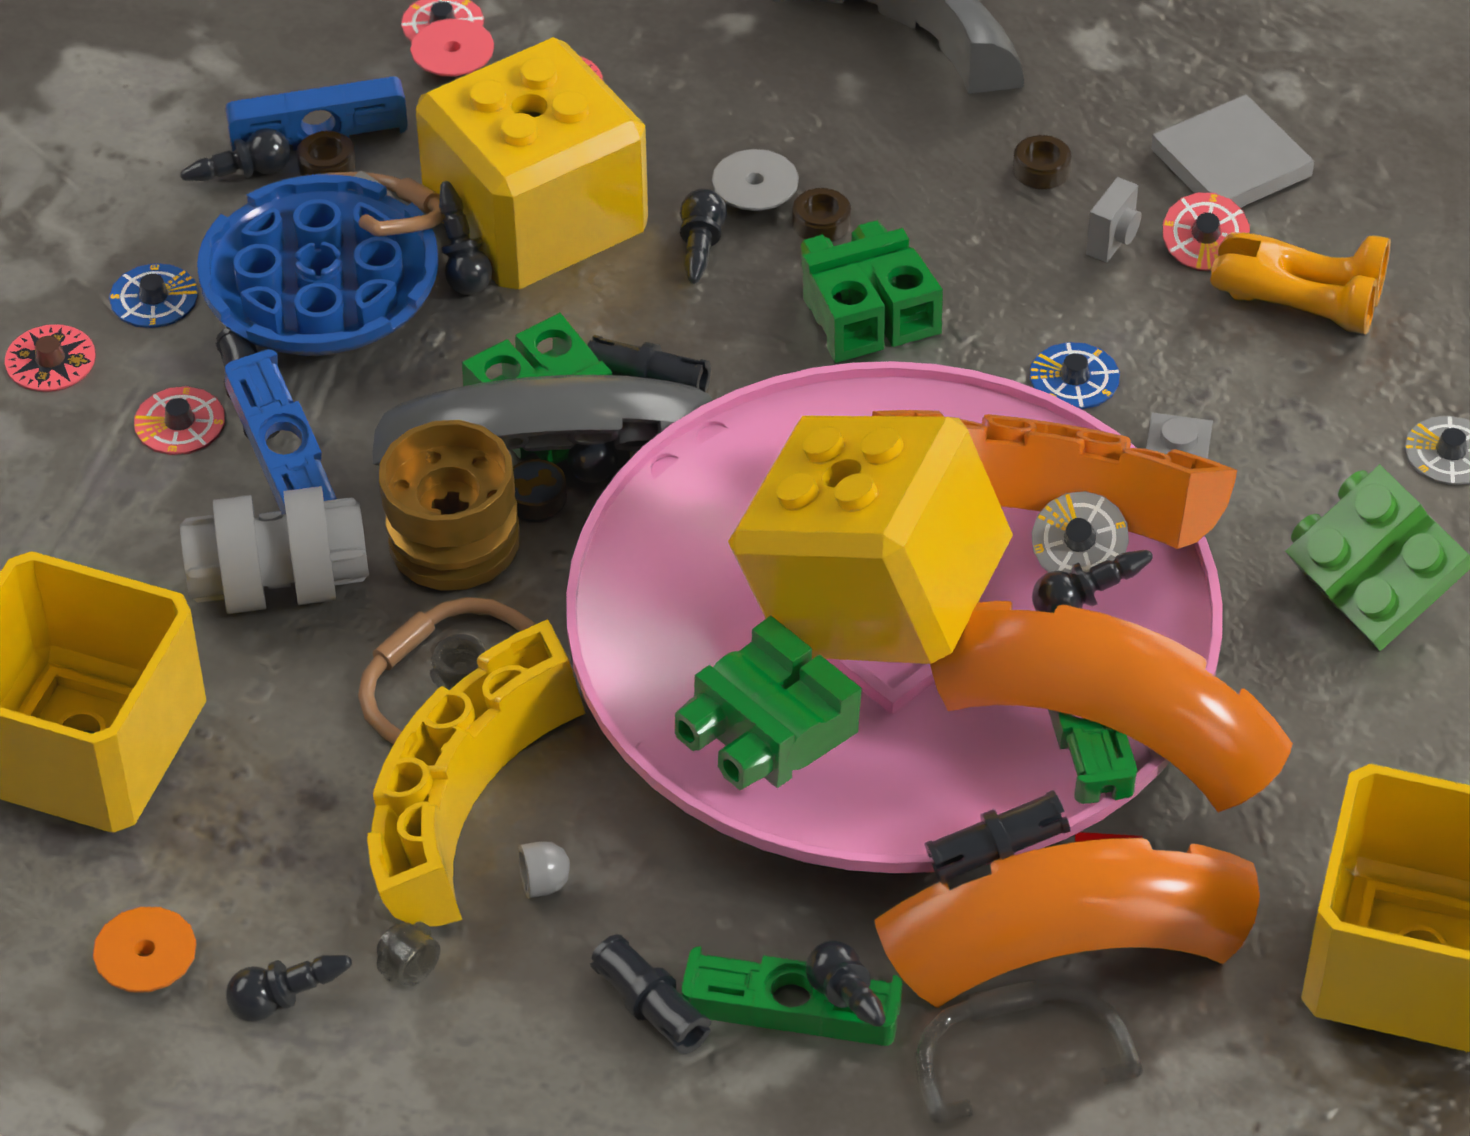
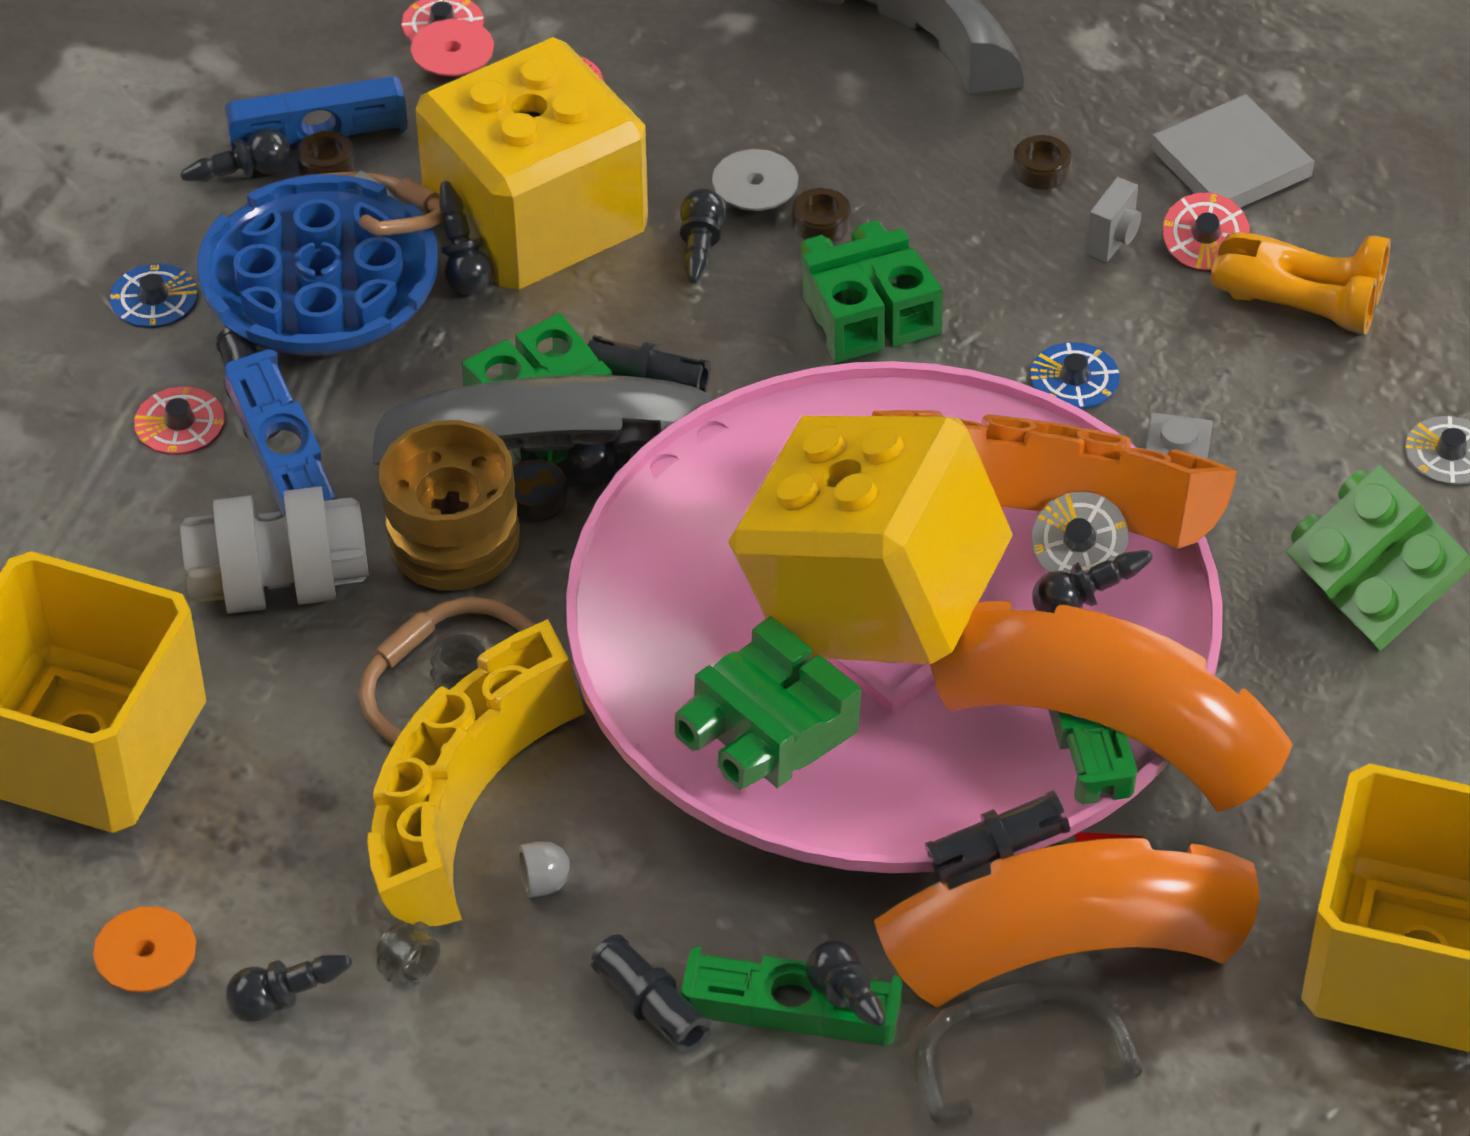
piece [5,325,96,392] -> none

